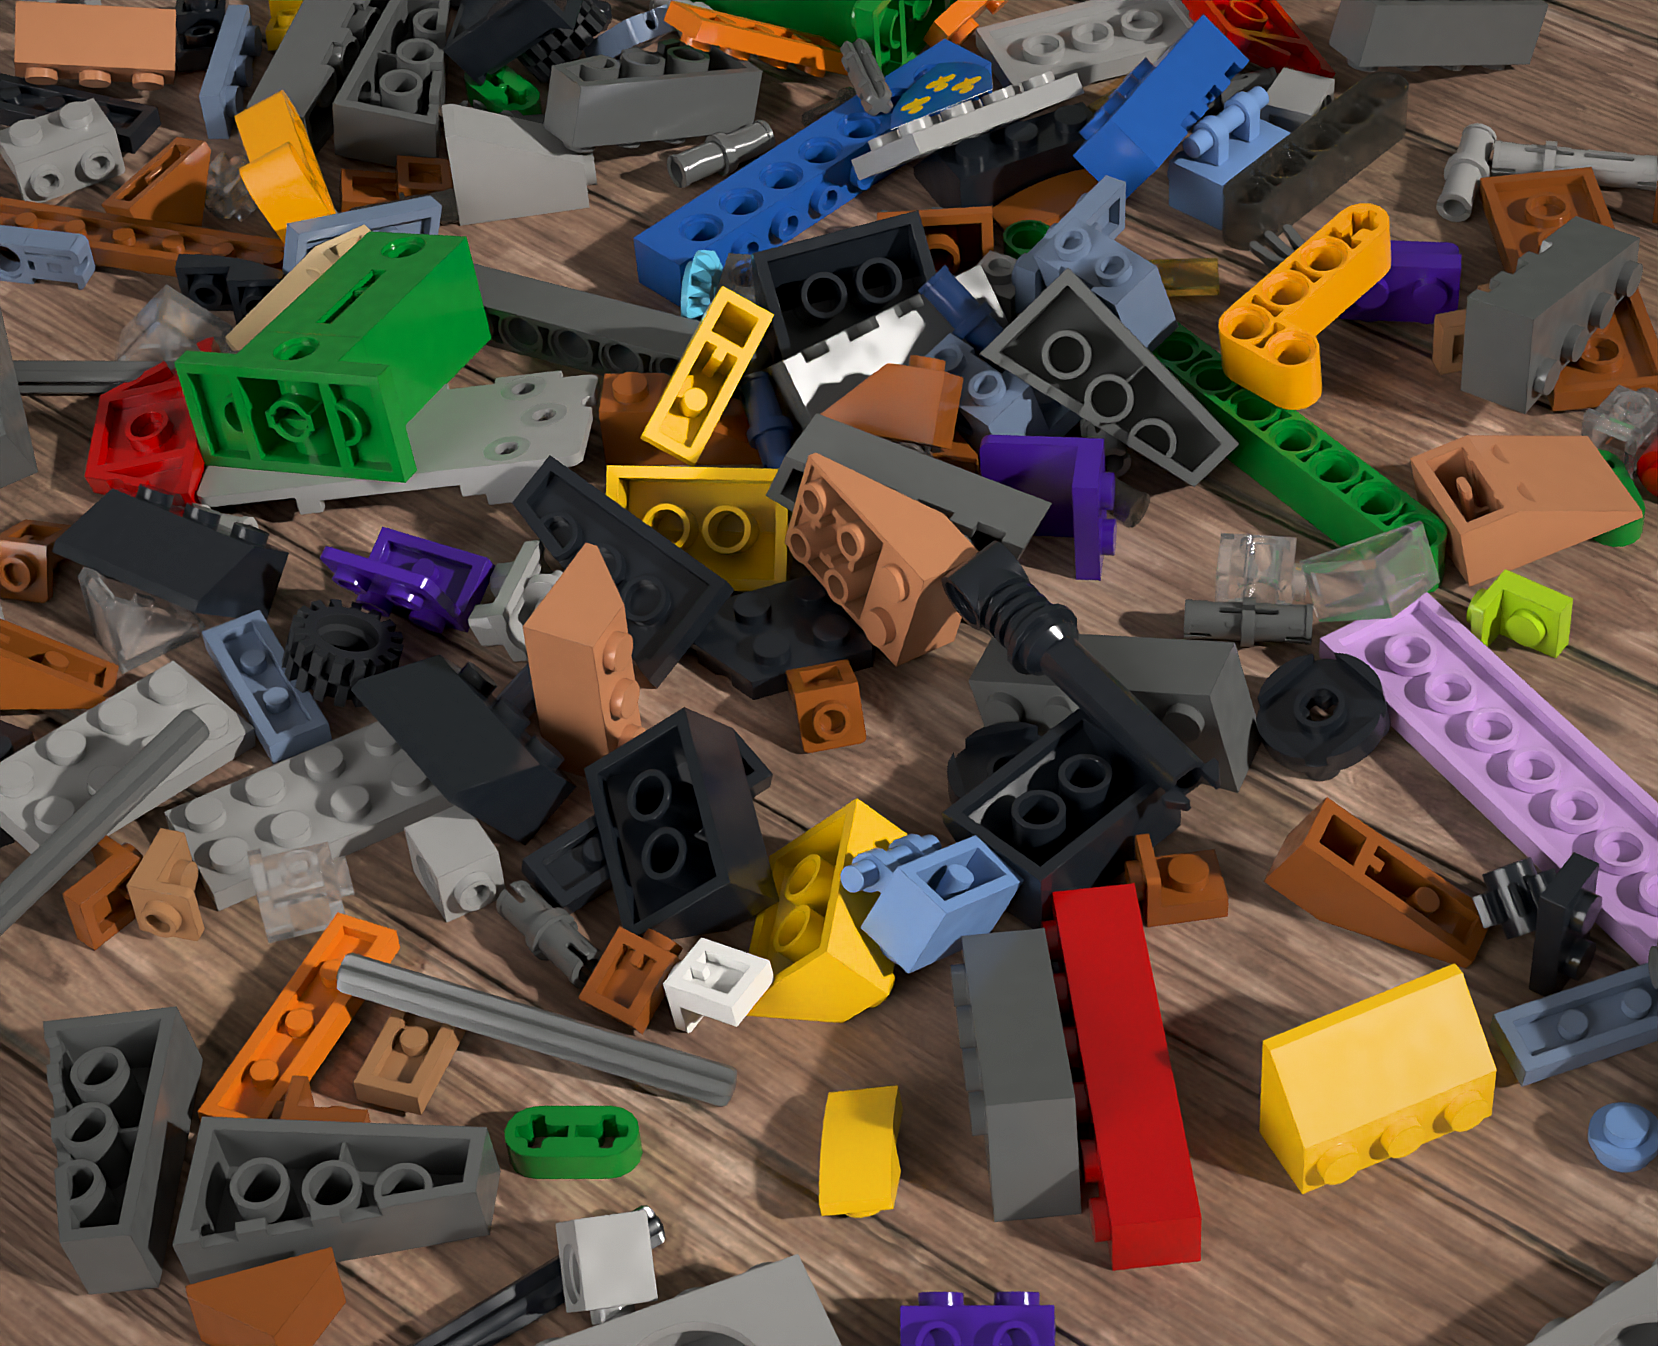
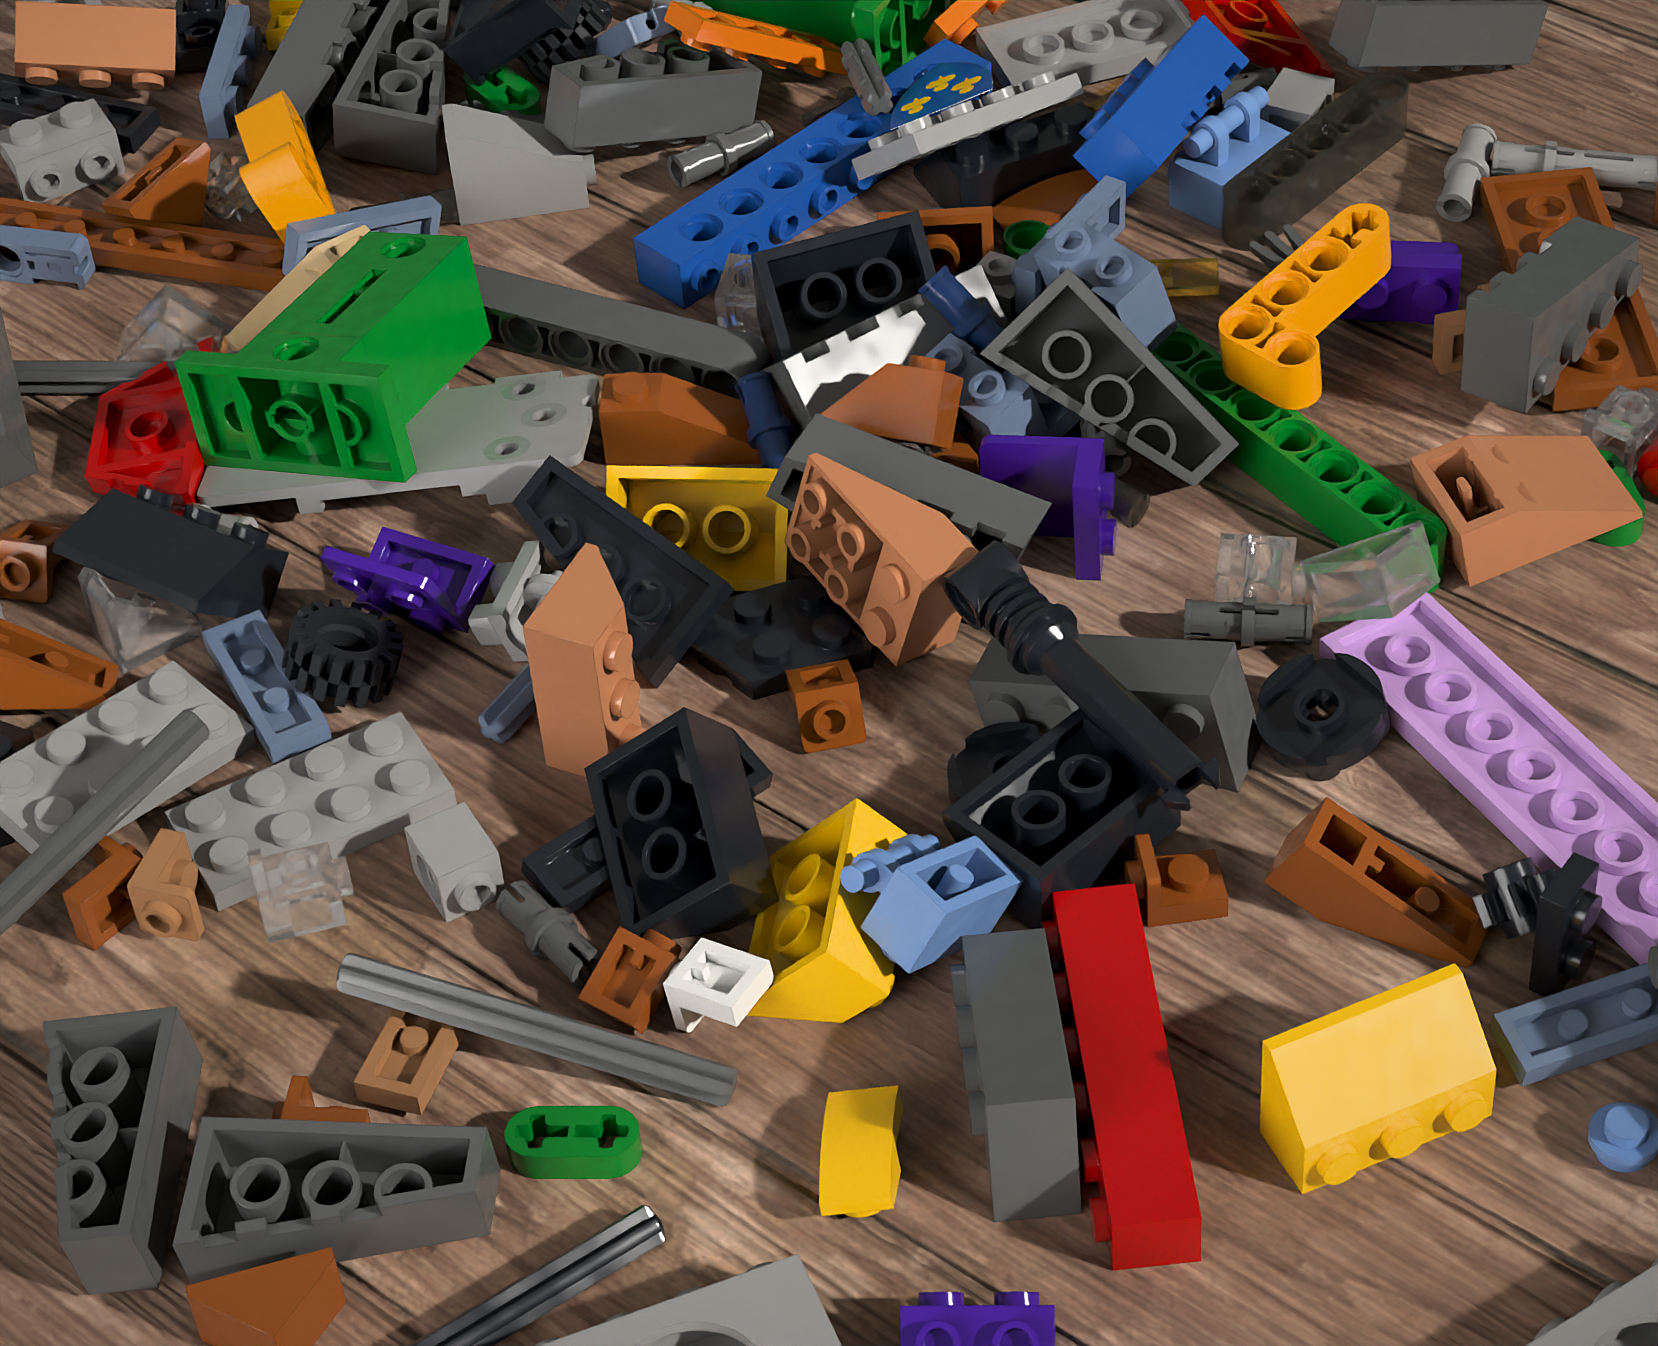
black slope [175,254,284,325] -> none
orange plate [197,912,400,1122] -> none
dark orange slope [339,155,453,213] -> none
black slope [351,654,577,846] -> none
light grey brick [555,1210,658,1325] -> none
yellow slope [640,286,774,467] -> none
medium azure gear [681,250,725,321] -> none
lime bracket [1466,569,1573,659] -> none

